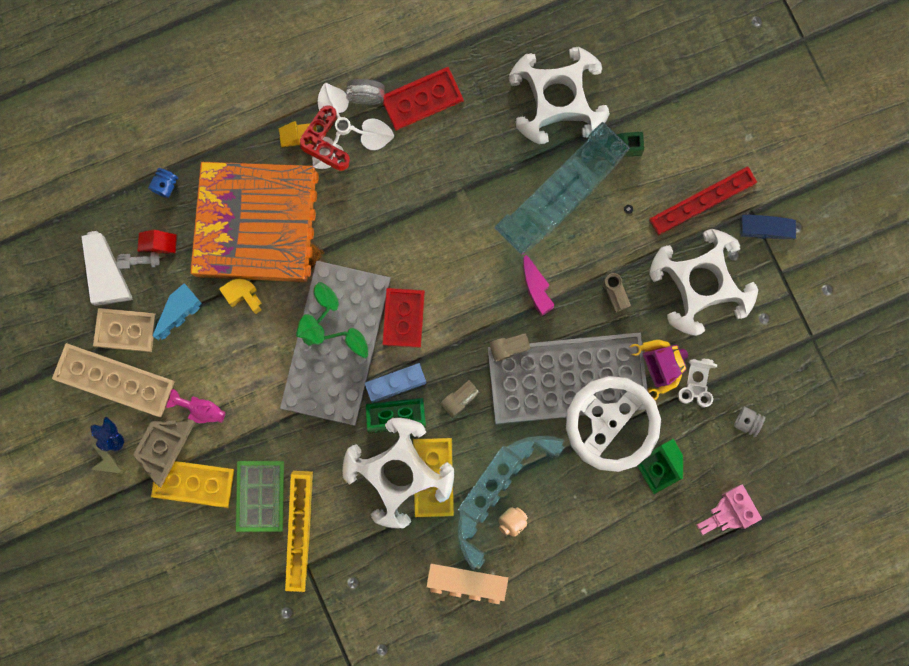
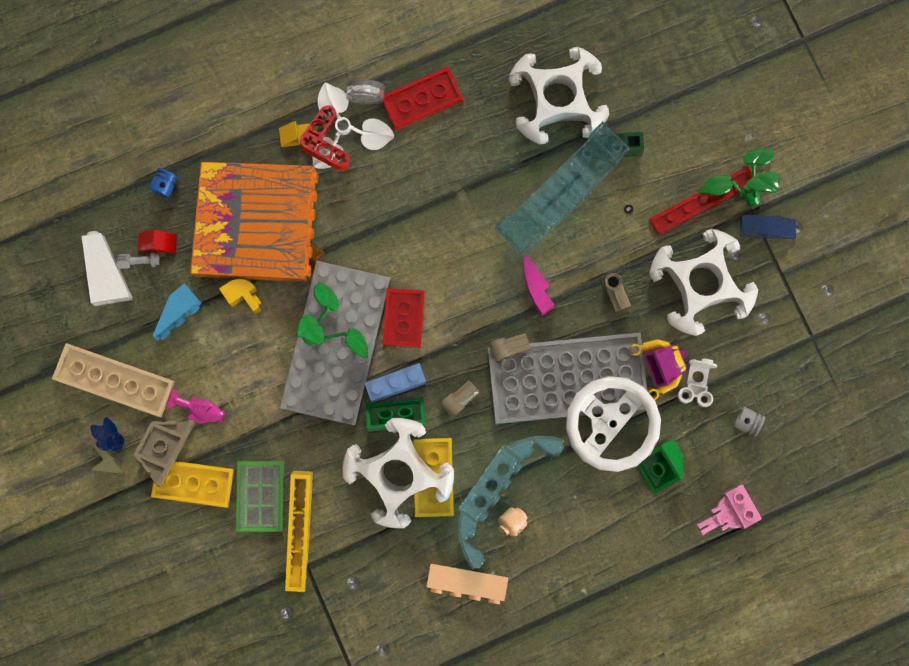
tan plate [93,308,156,352] -> none
none -> green plant [700,148,780,206]

